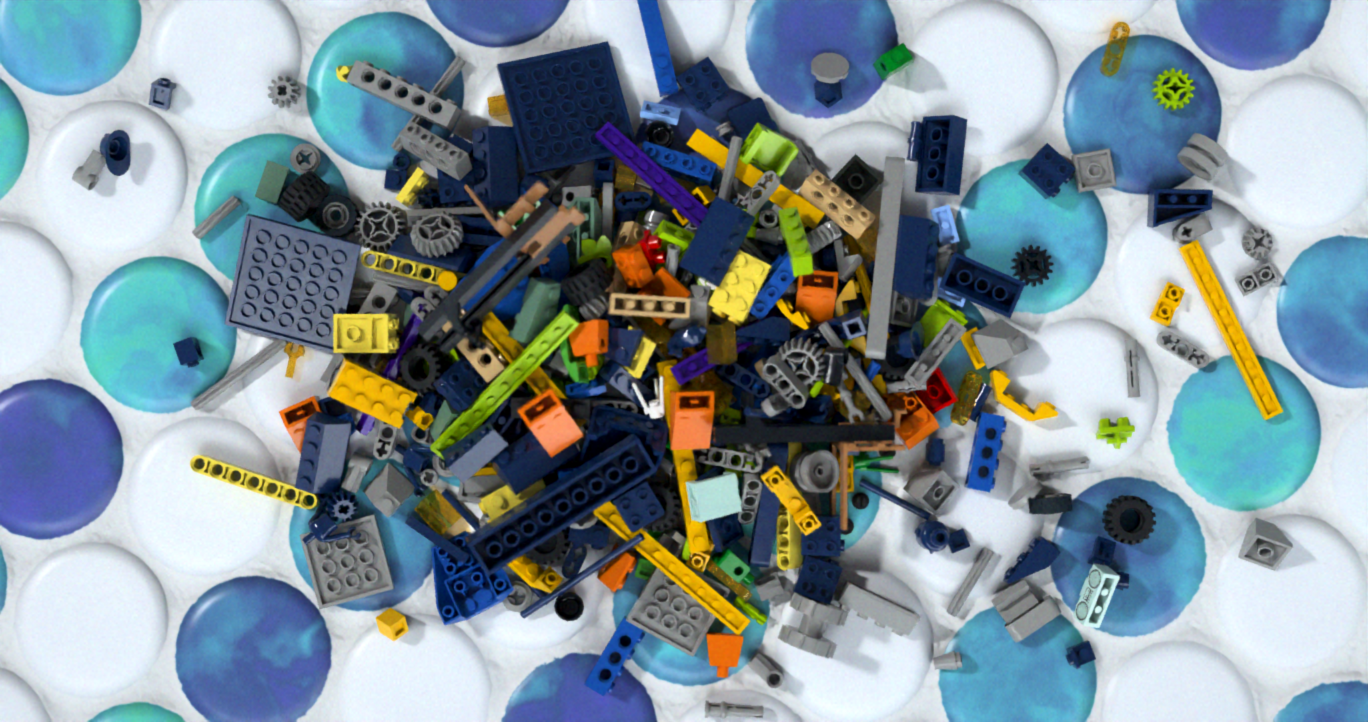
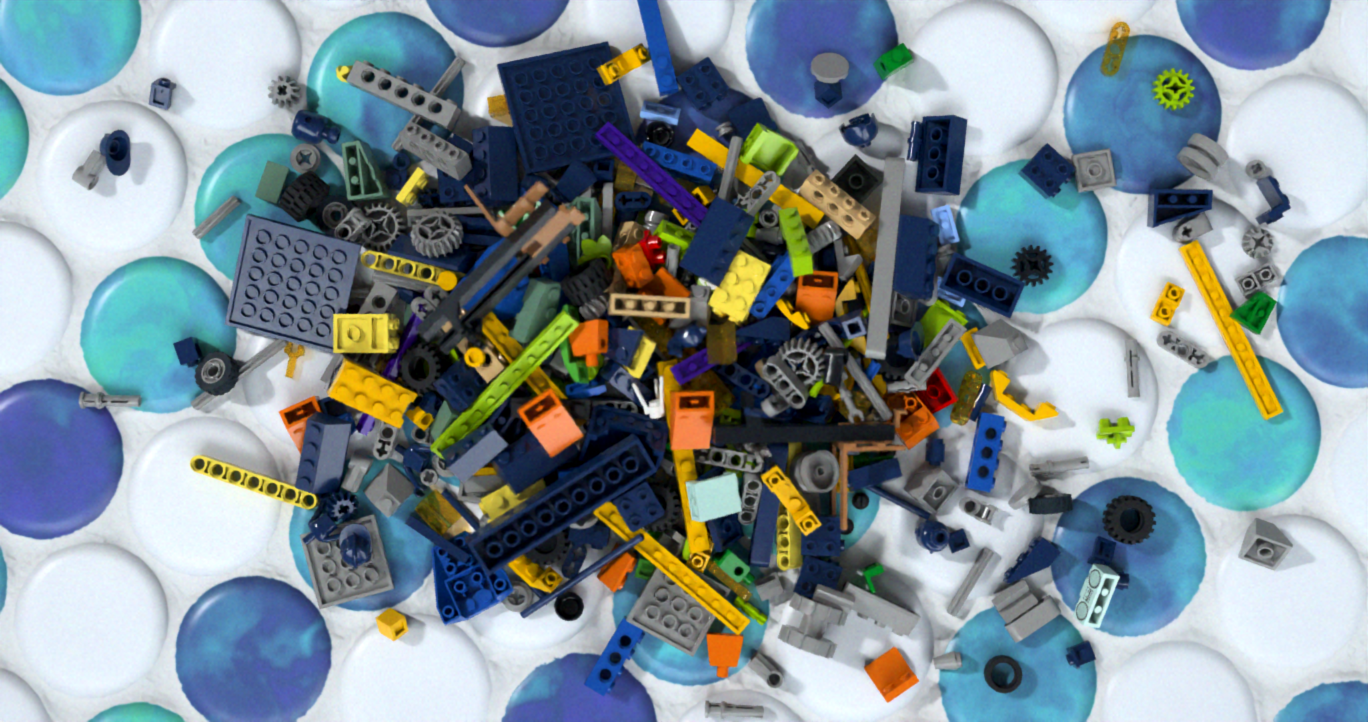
none -> light grey pin [79,392,142,409]
none -> black wheel [194,351,240,396]
none -> dark blue piece [291,109,341,144]
none -> light grey piece [334,207,372,241]
none -> dark blue piece [339,523,372,568]
none -> sand green wedge [341,140,392,203]
none -> yellow tile [465,347,486,367]
none -> dark blue piece [550,159,597,204]
none -> yellow slope [597,43,651,85]
none -> light grey axle [812,584,855,613]
none -> dark blue cylinder [839,113,878,148]
none -> dark blue slope [847,457,902,492]
none -> green panel [860,561,884,594]
none -> orange bracket [864,647,919,703]
none -> light grey piece [959,497,999,526]
none -> black tyre [984,655,1023,694]
none -> green wing [1229,292,1277,335]
none -> light grey bush [1245,160,1265,178]
none -> dark blue bracket [1255,175,1291,225]

